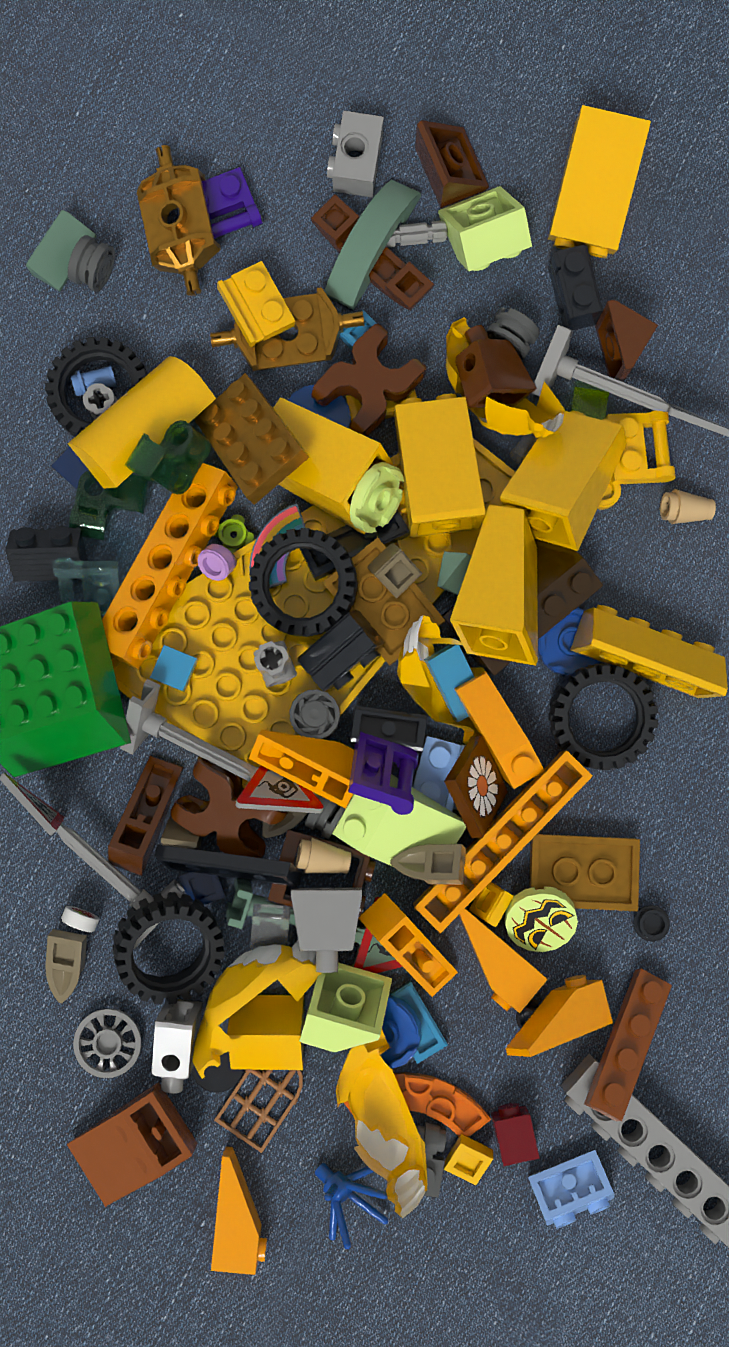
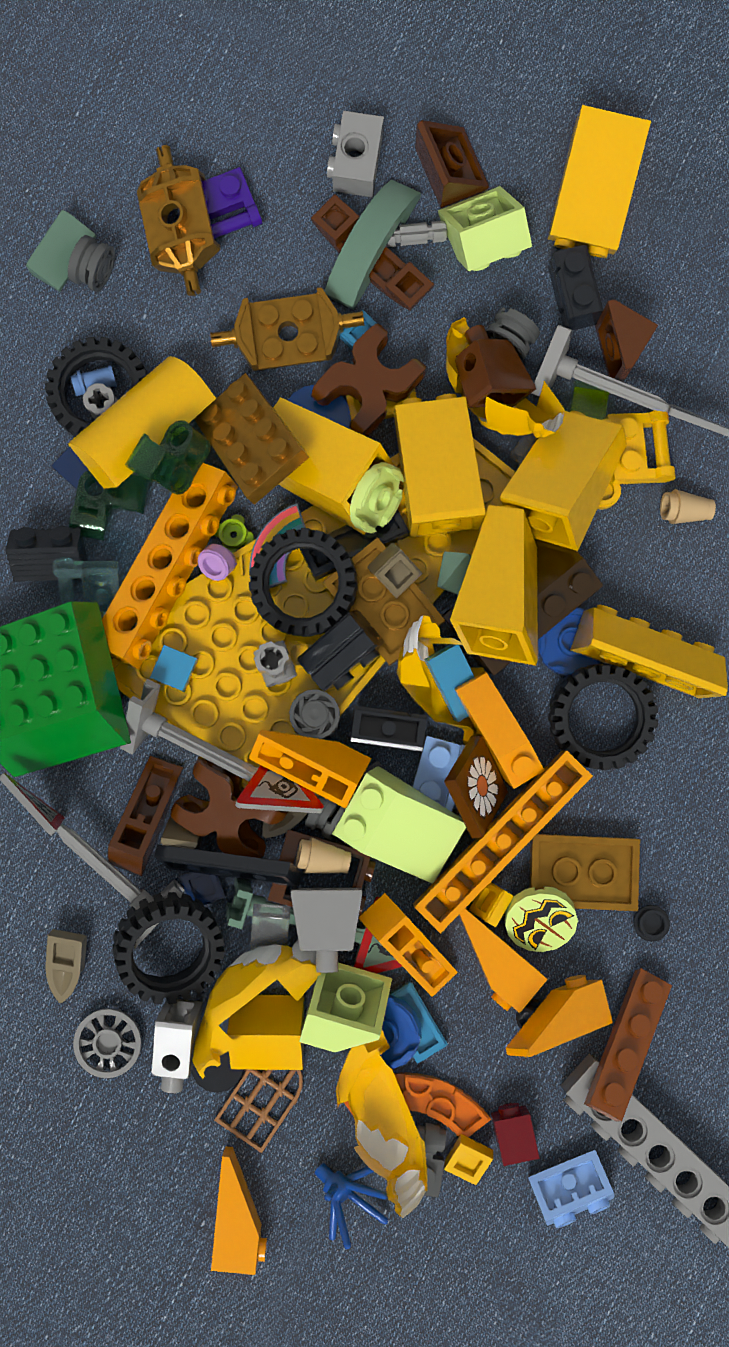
white tile [61,906,100,932] -> none
dark orange slope [67,1082,198,1207] -> none
yellow plate [217,261,295,348] -> none
dark purple plate [348,732,418,815] -> none
dark tan plate [390,844,466,885] -> none

